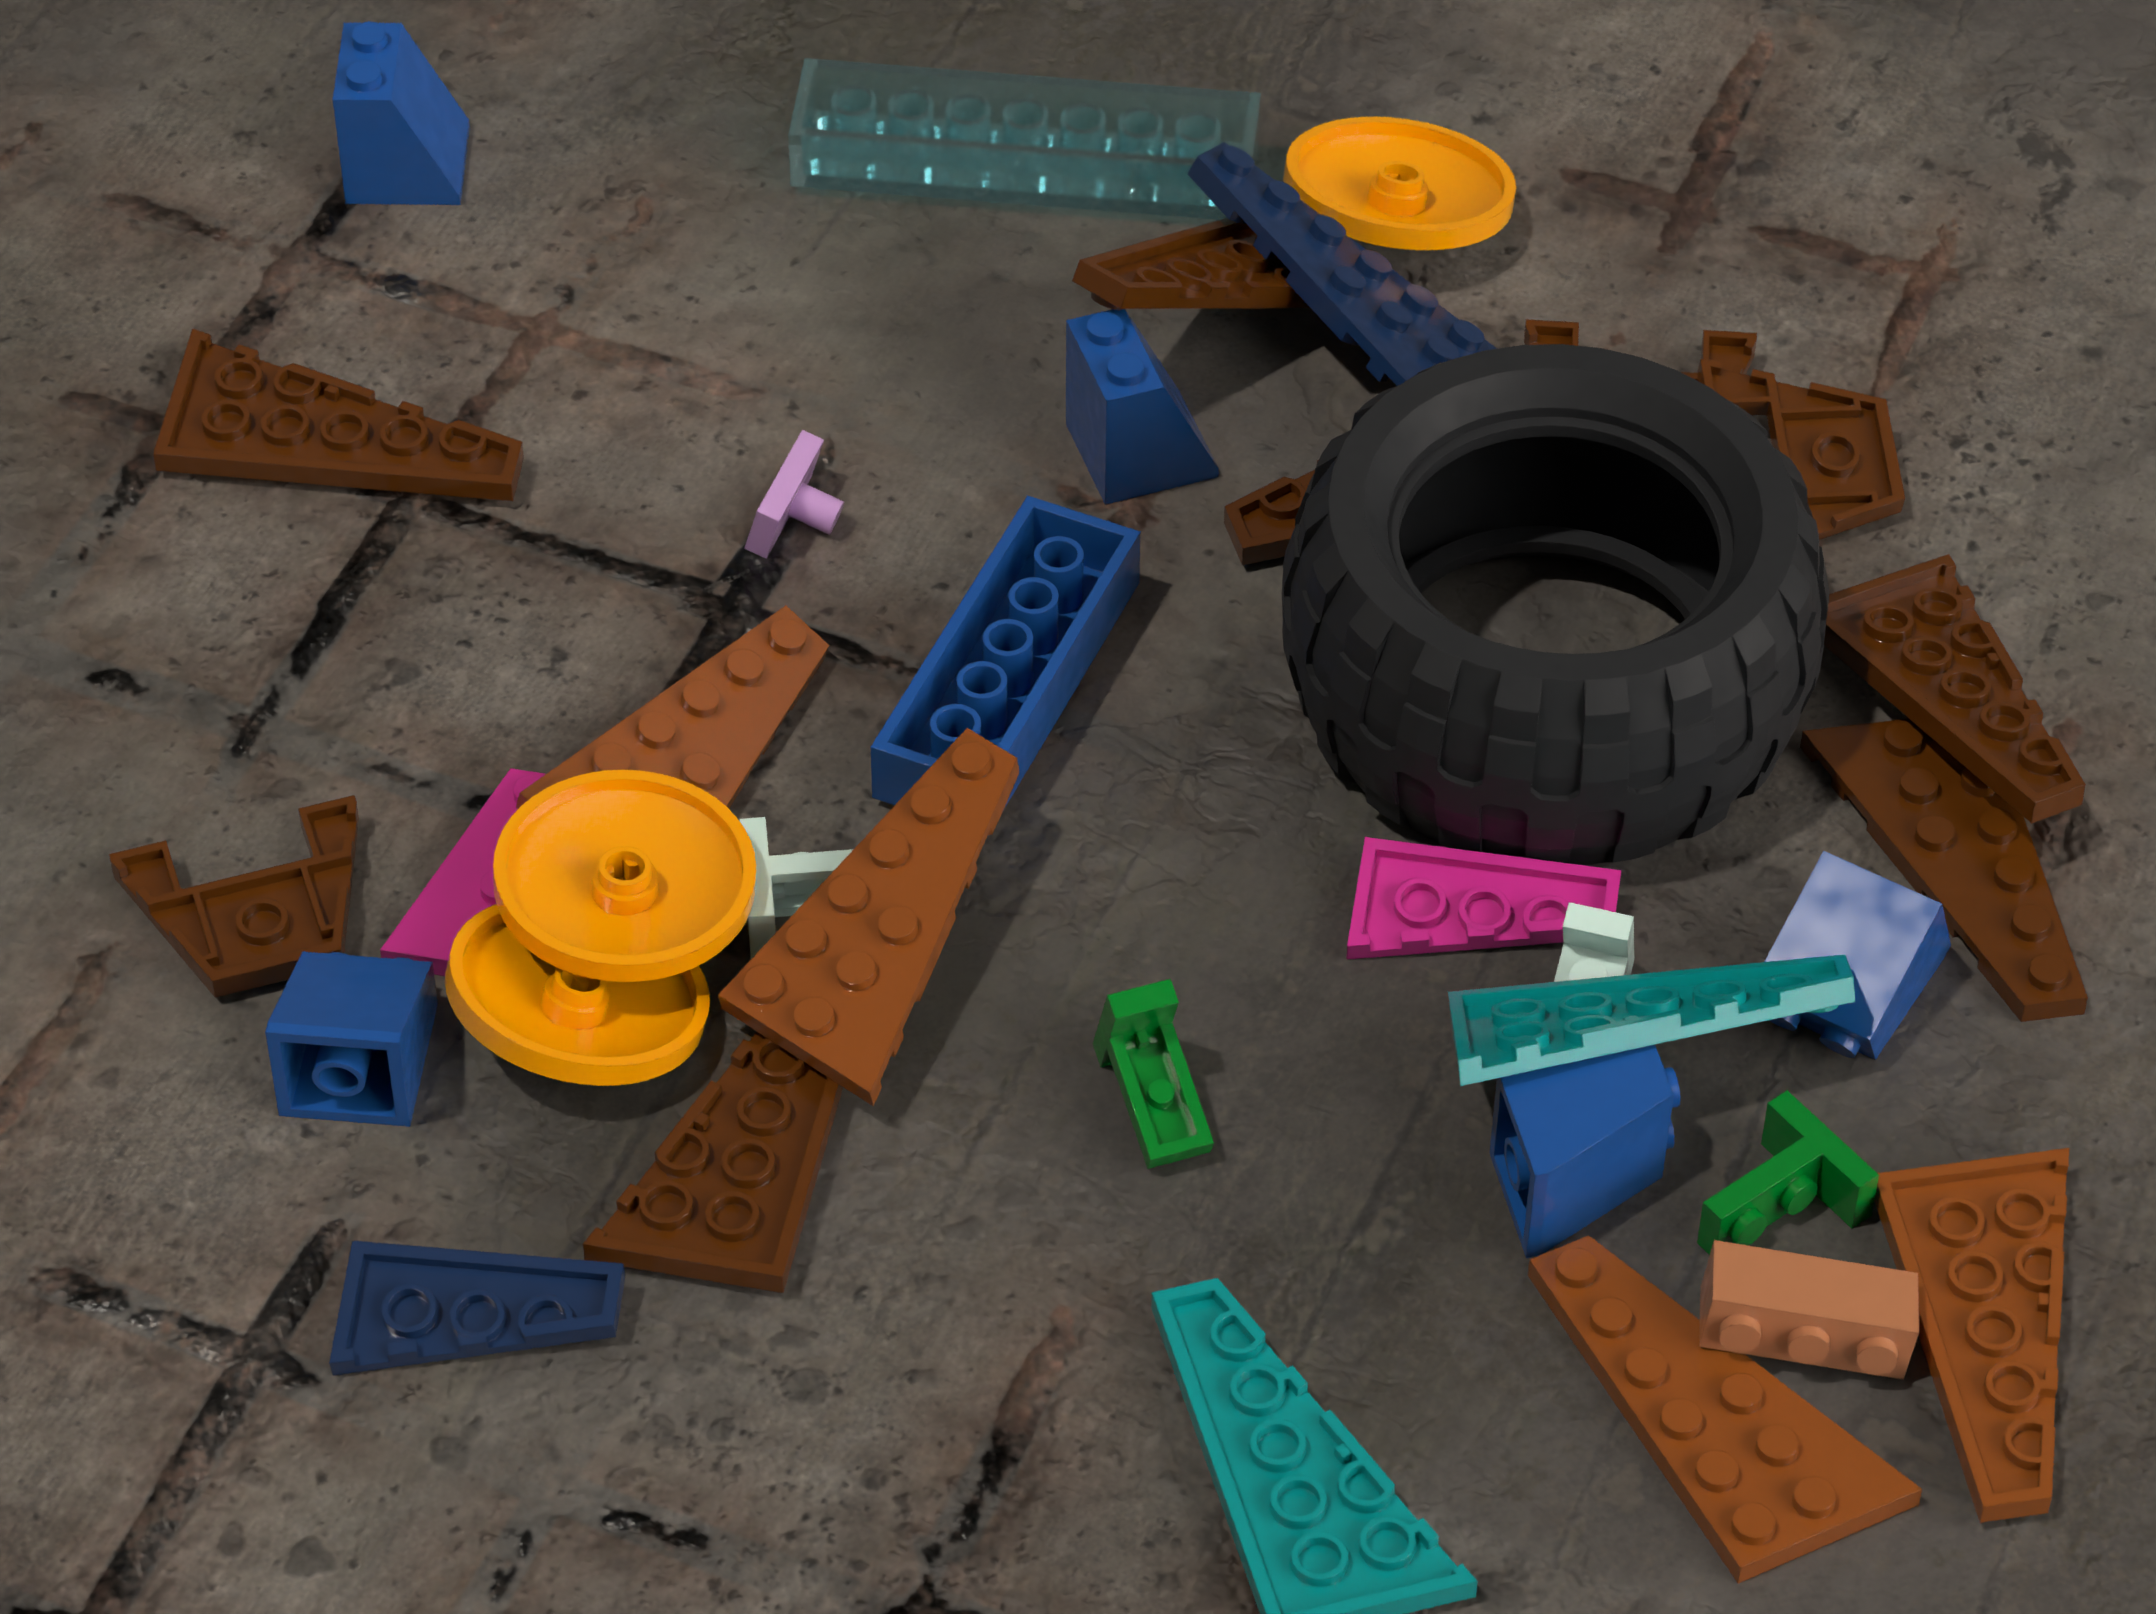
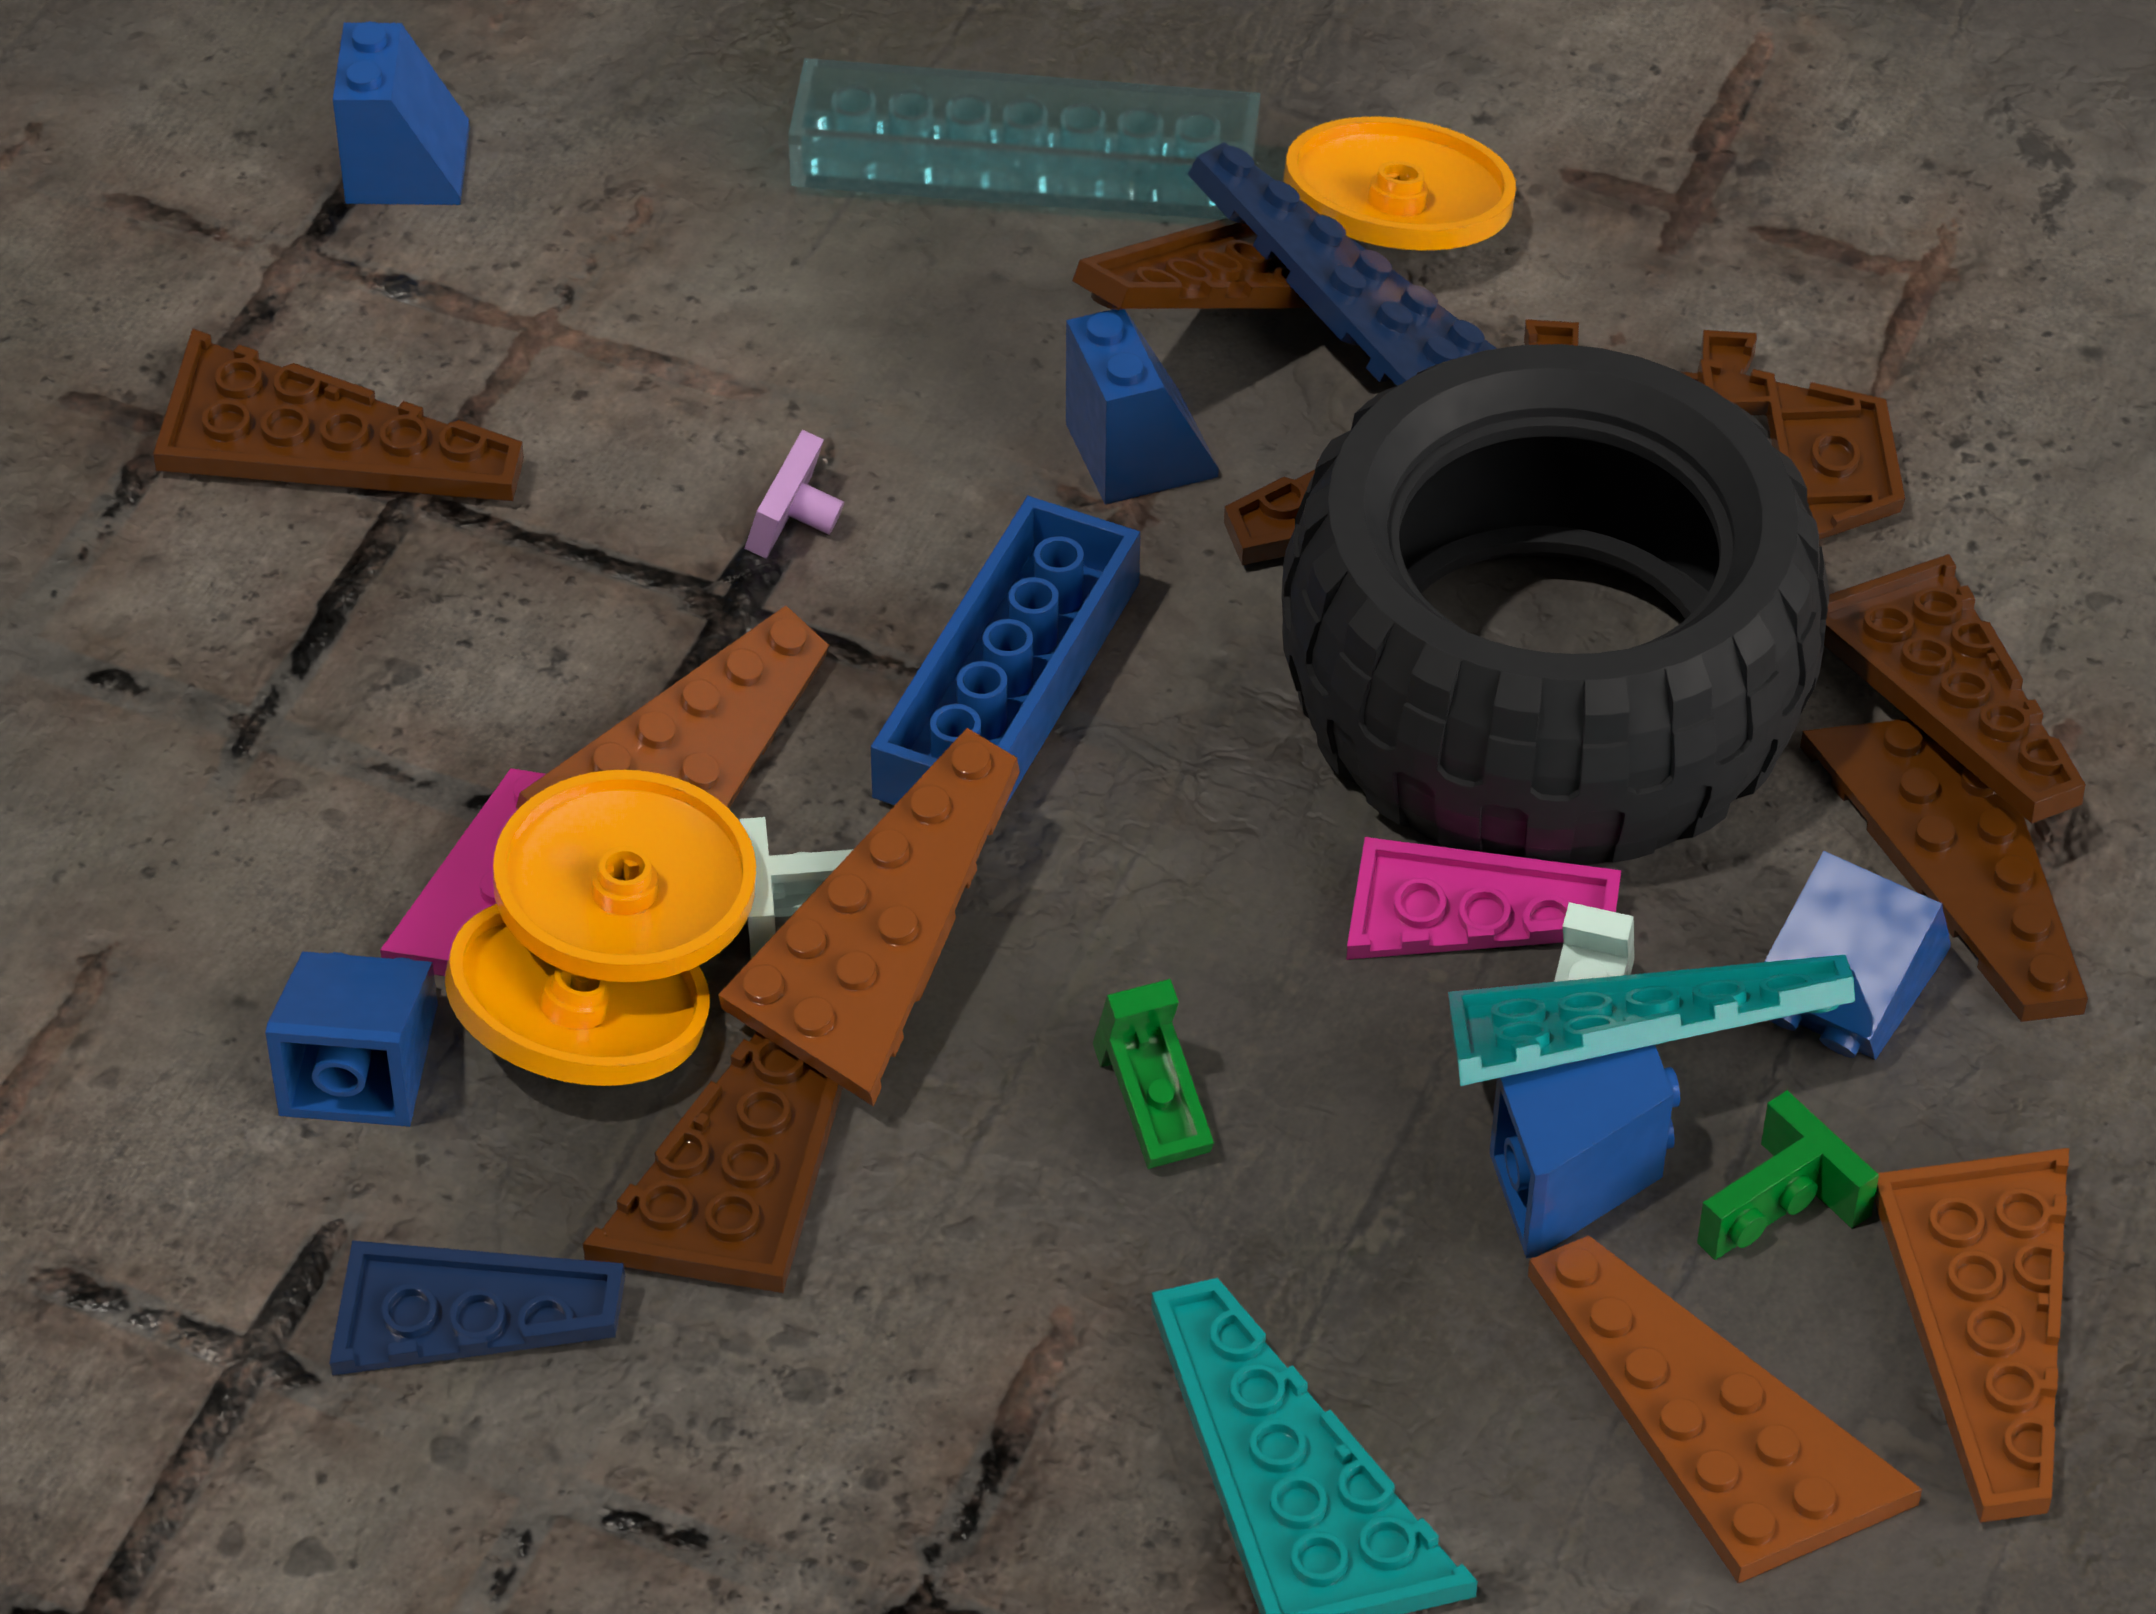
reddish brown wing [109,795,359,998] -> none
nougat brick [1699,1240,1919,1380] -> none

